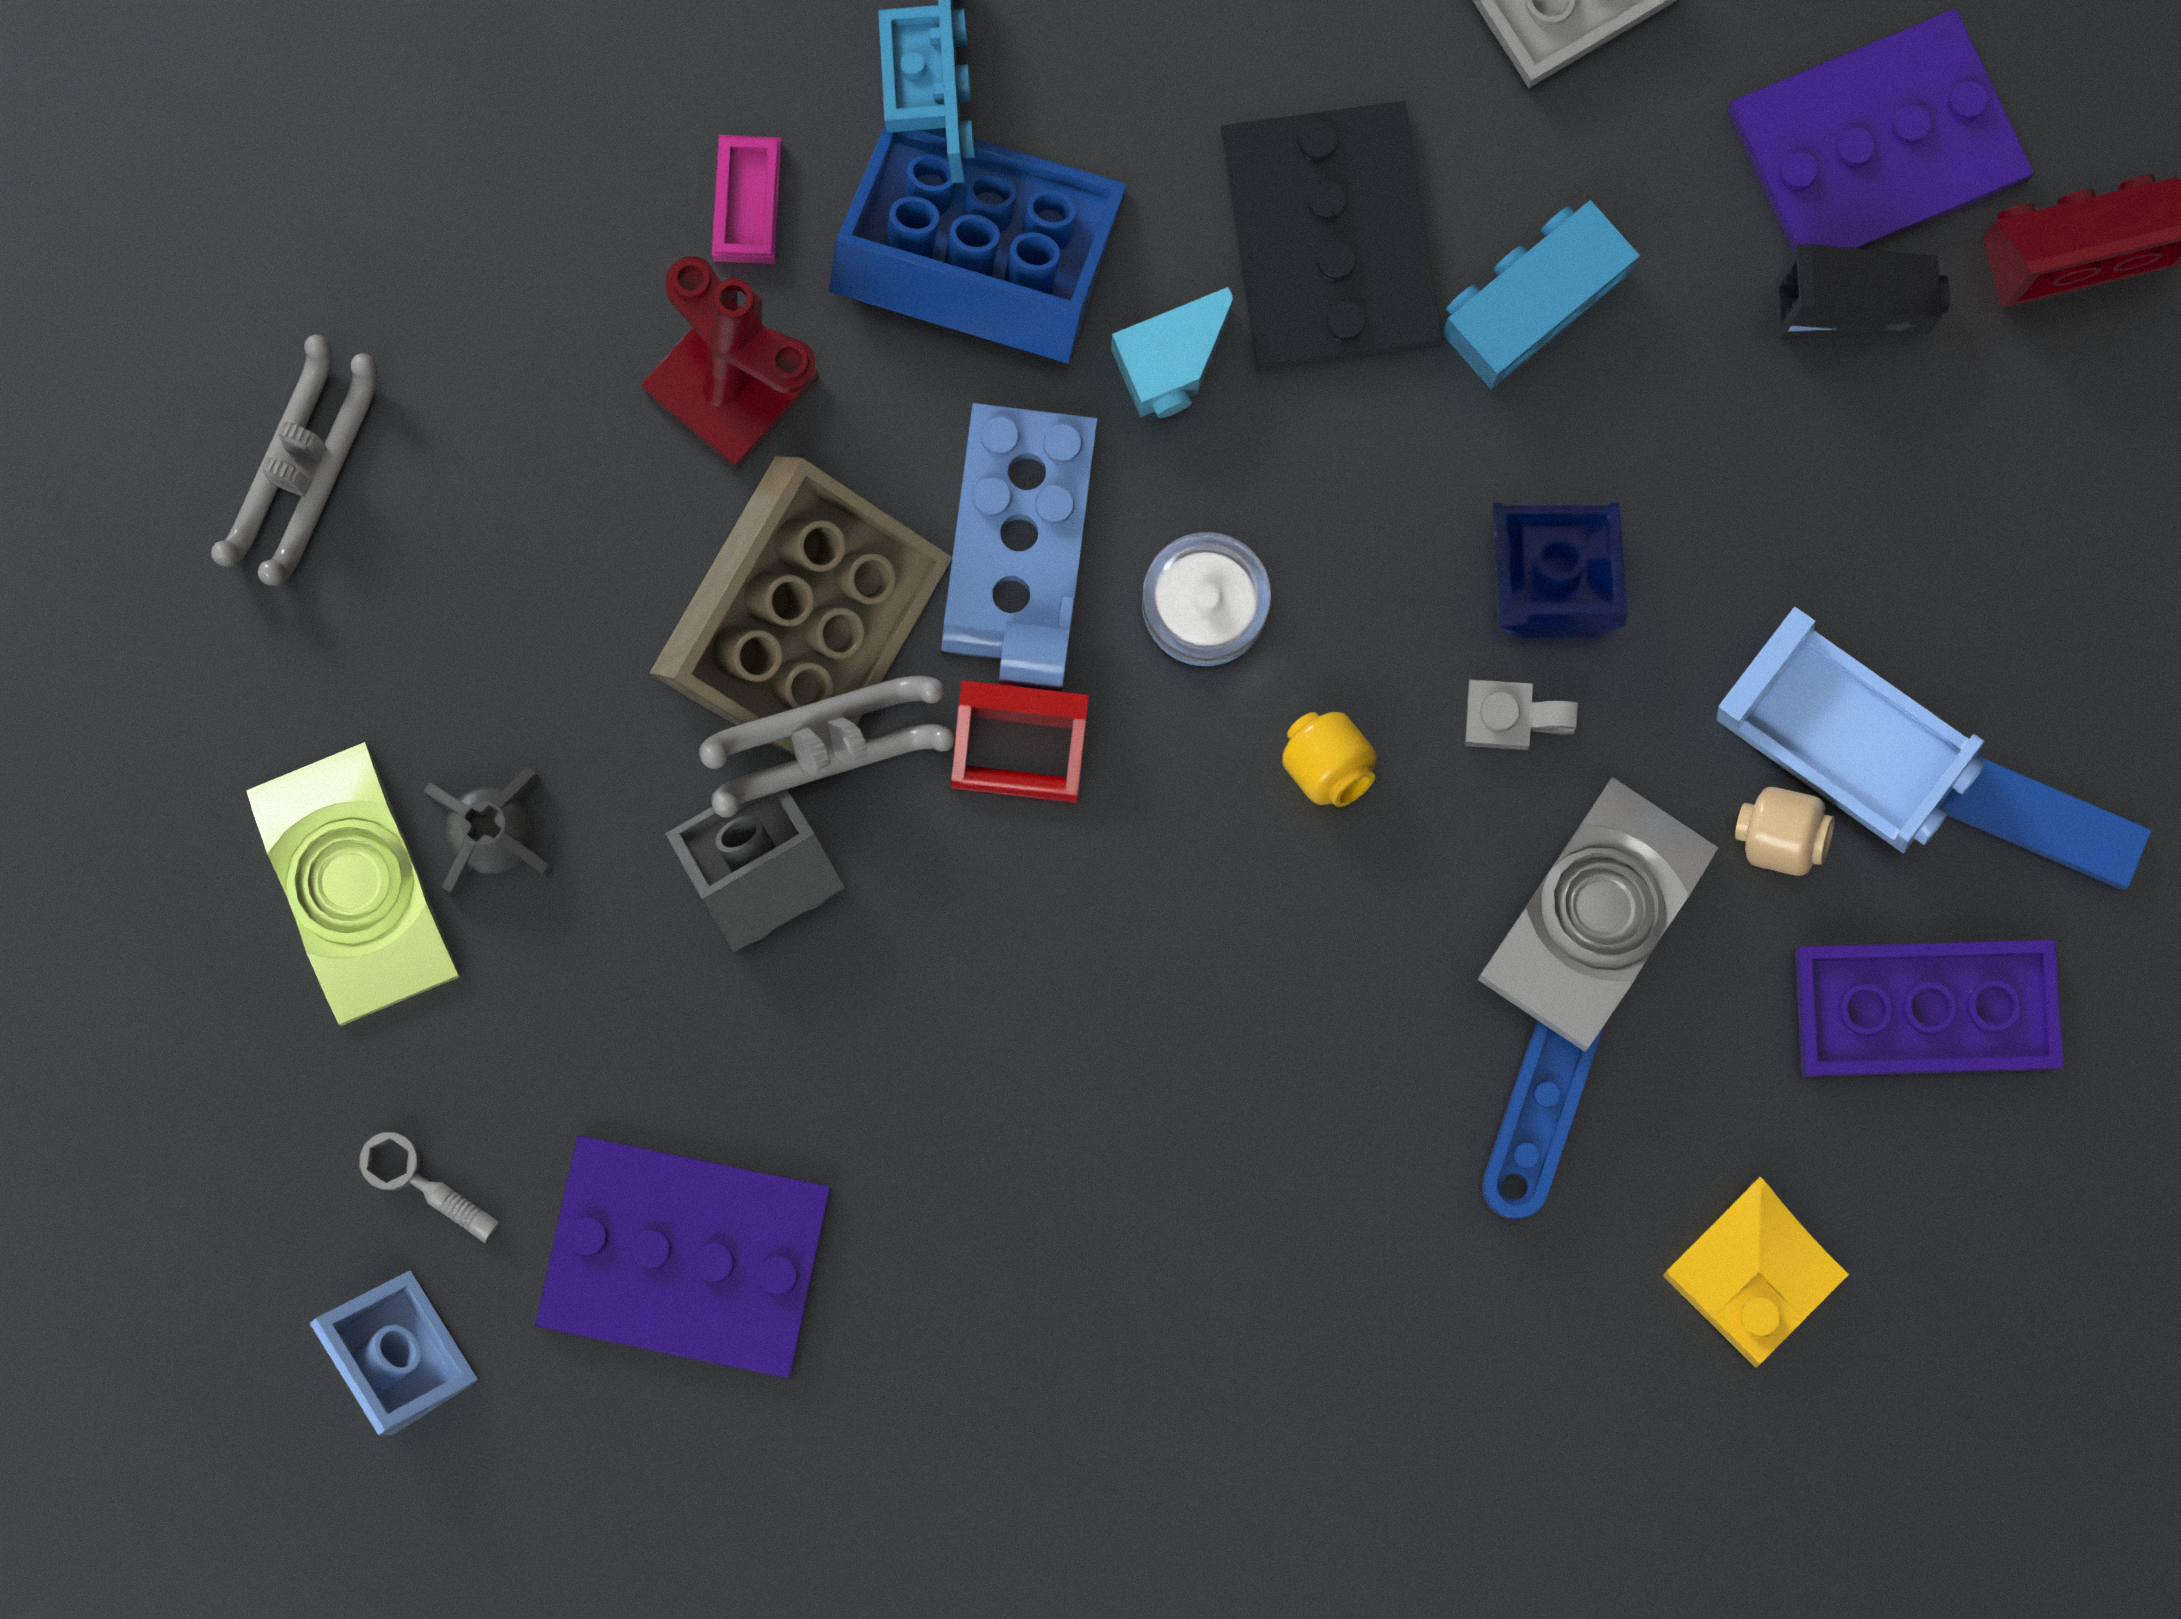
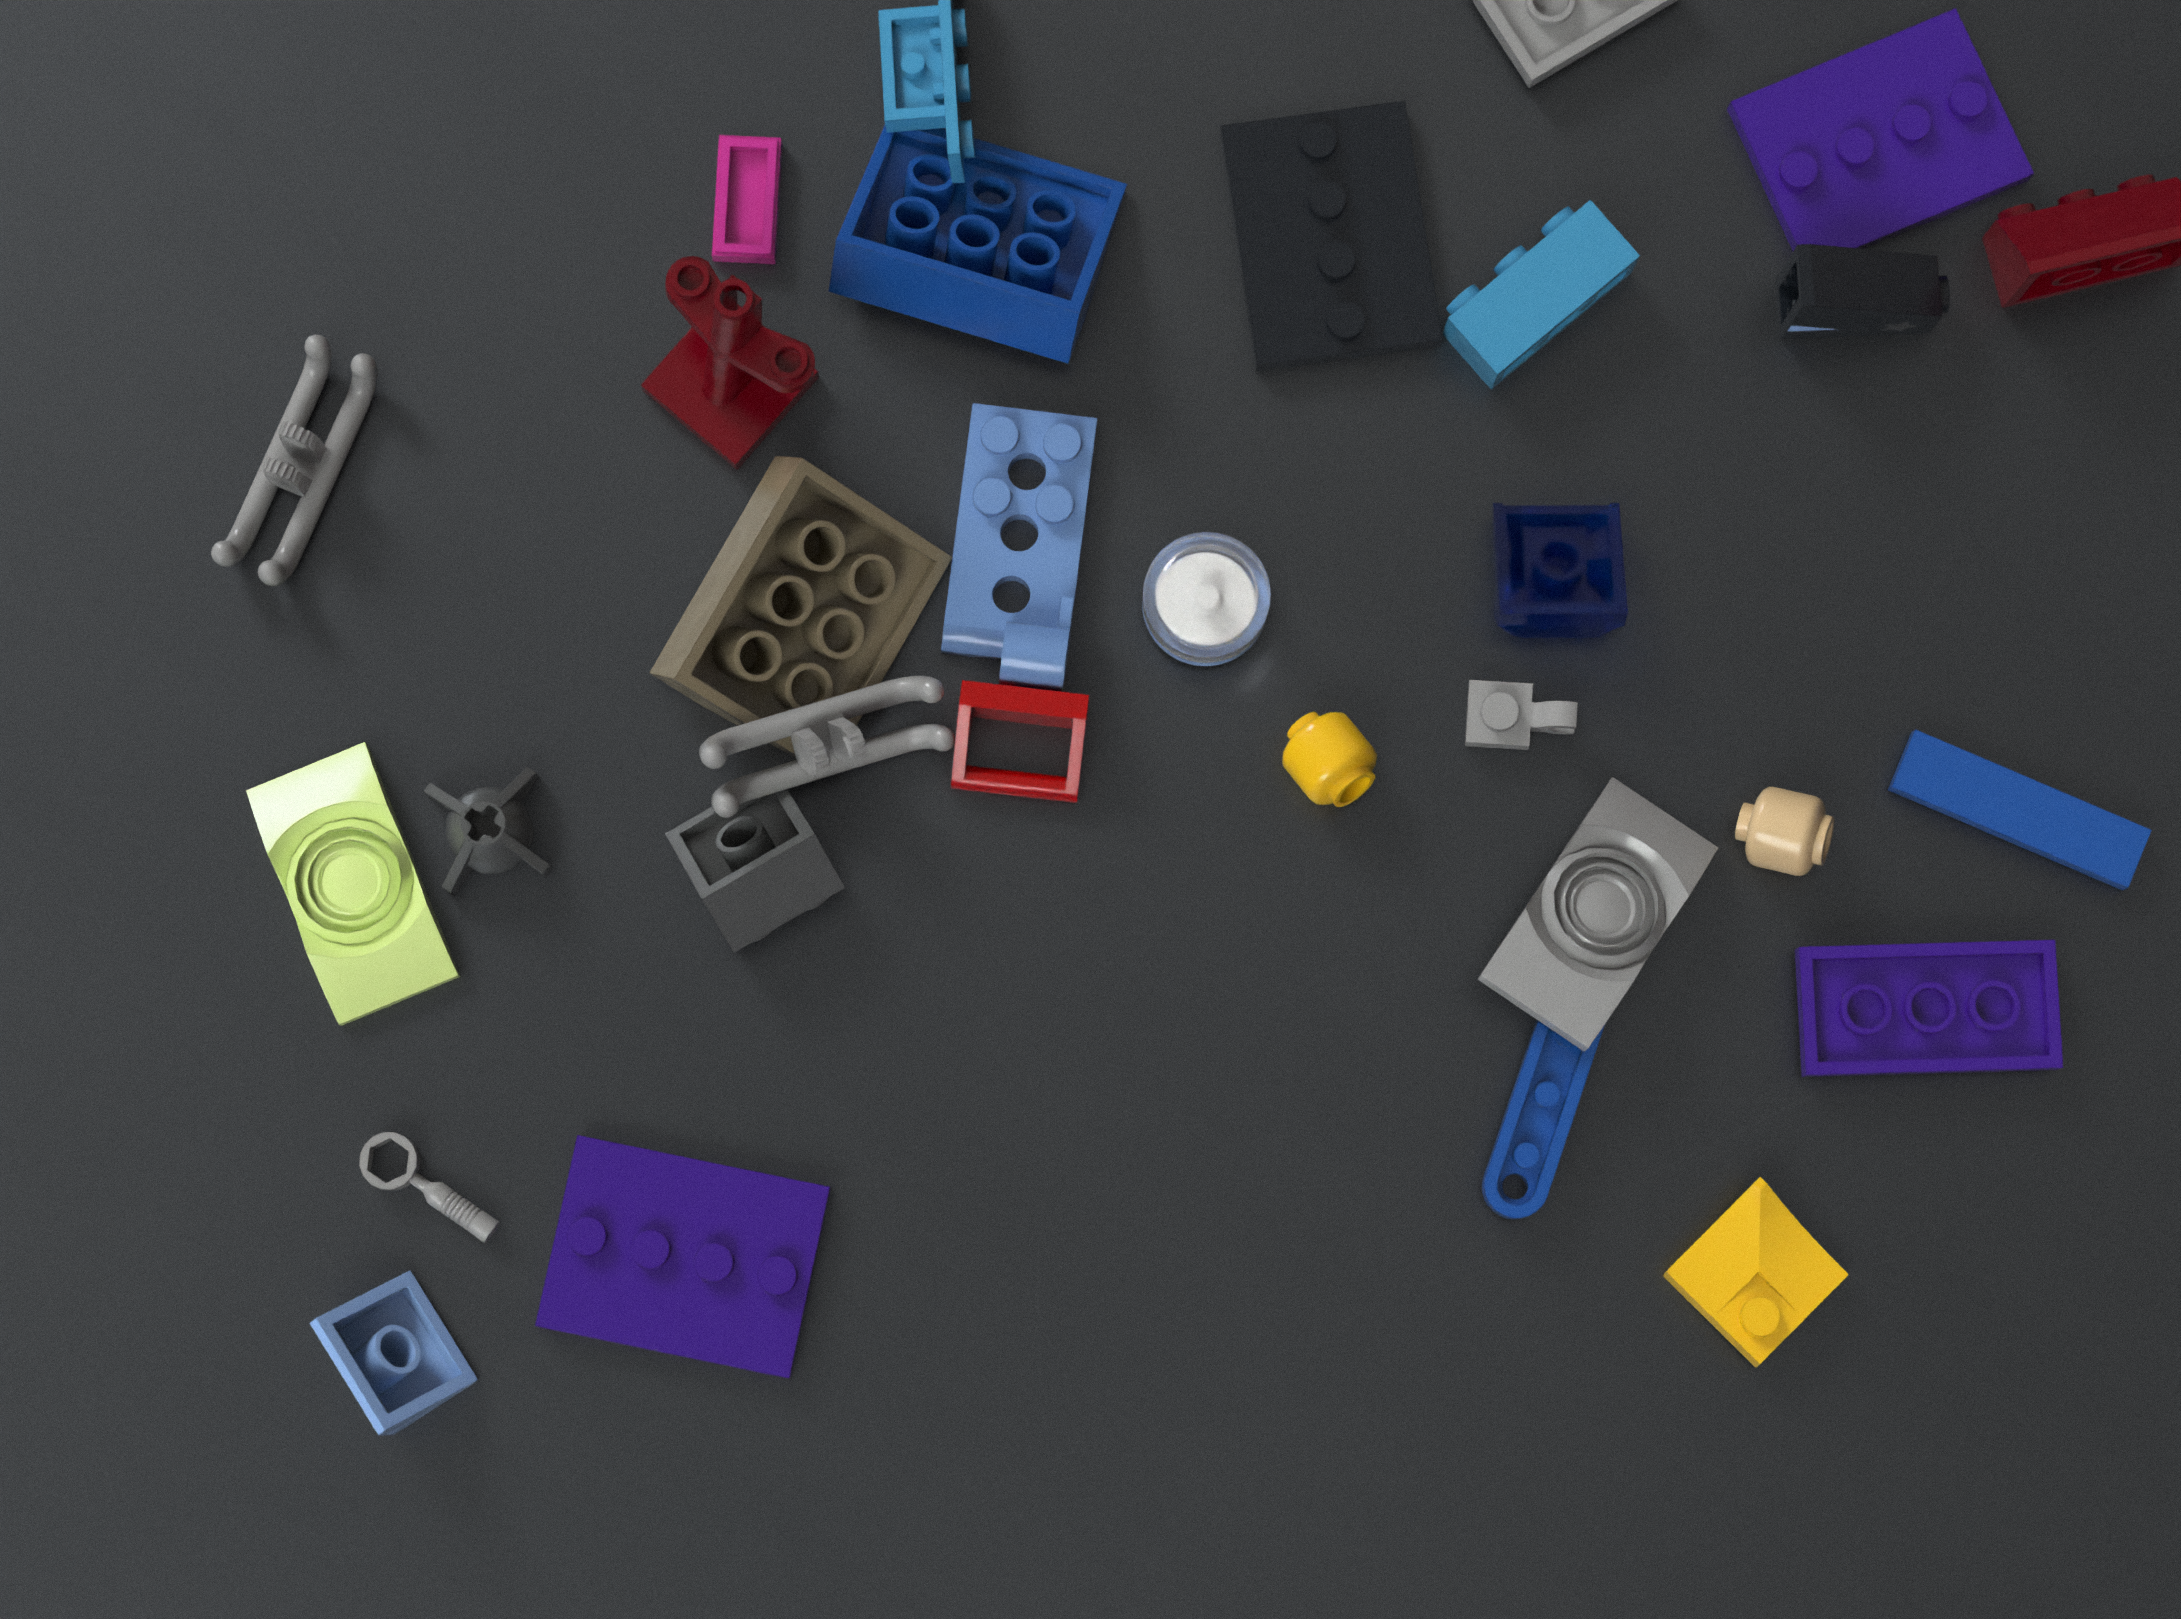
medium azure slope [1111,287,1233,418] -> none
light blue panel [1717,606,1985,854] -> none

